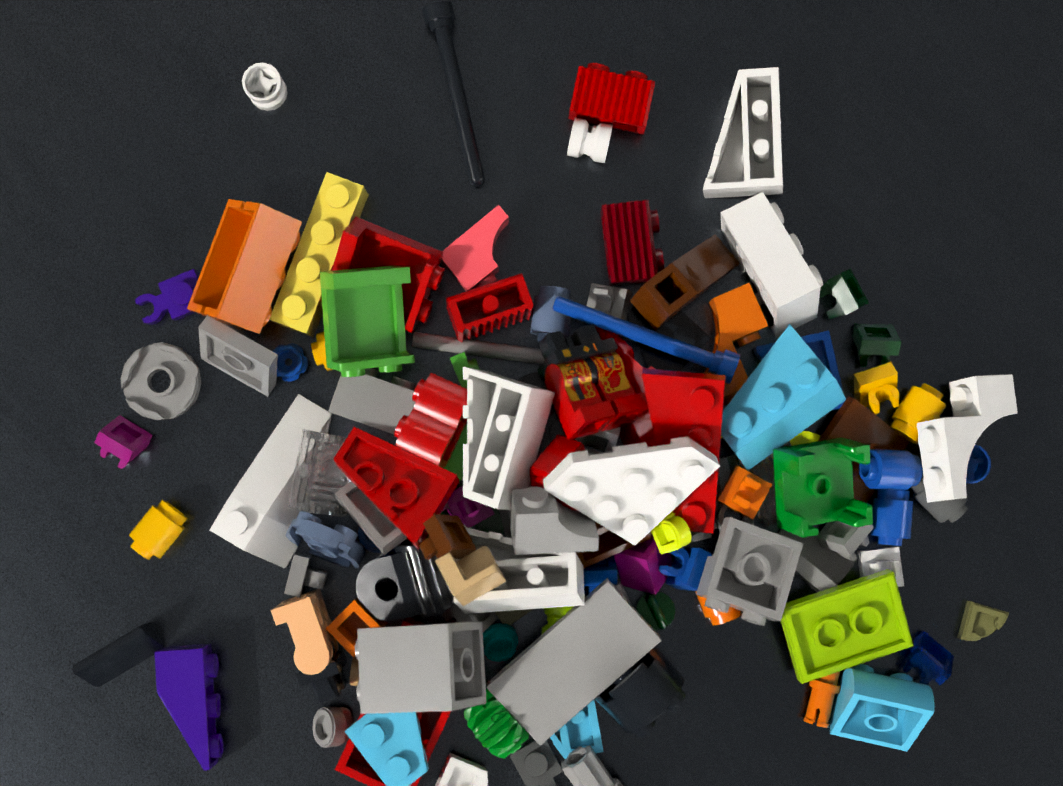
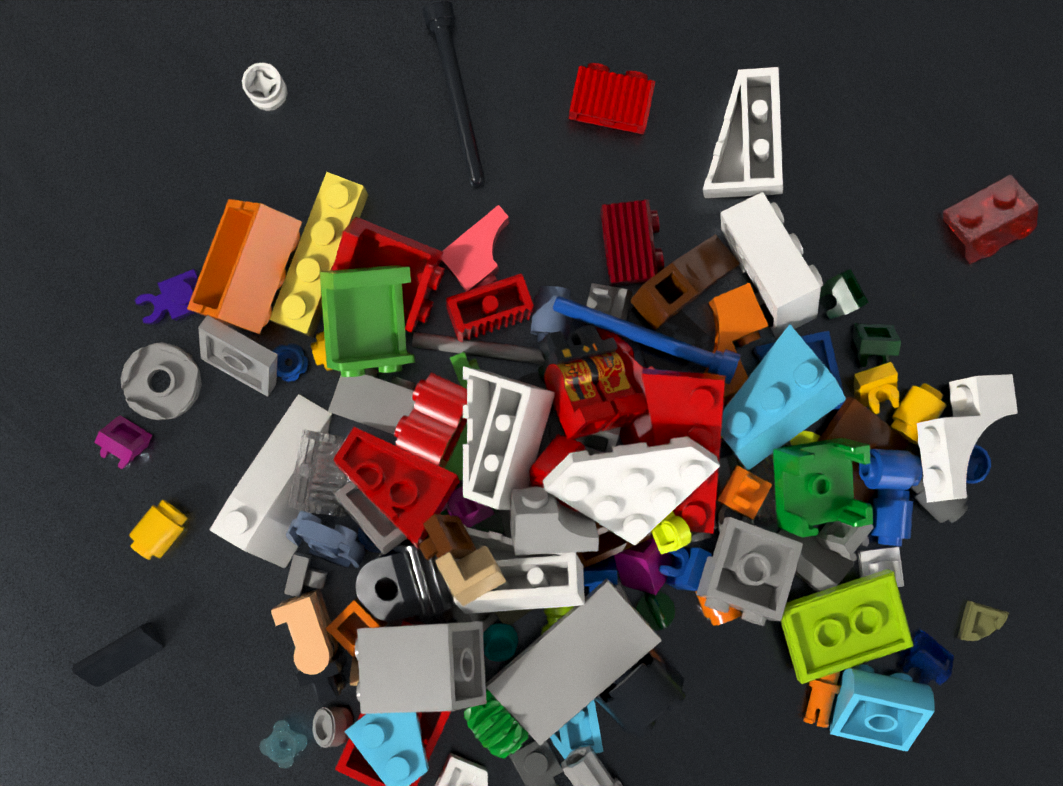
dark purple slope [155,644,223,771] -> none
white wheel [567,117,613,164] -> none
none -> clear light blue plate [260,720,307,769]
none -> clear red bracket [943,175,1038,263]

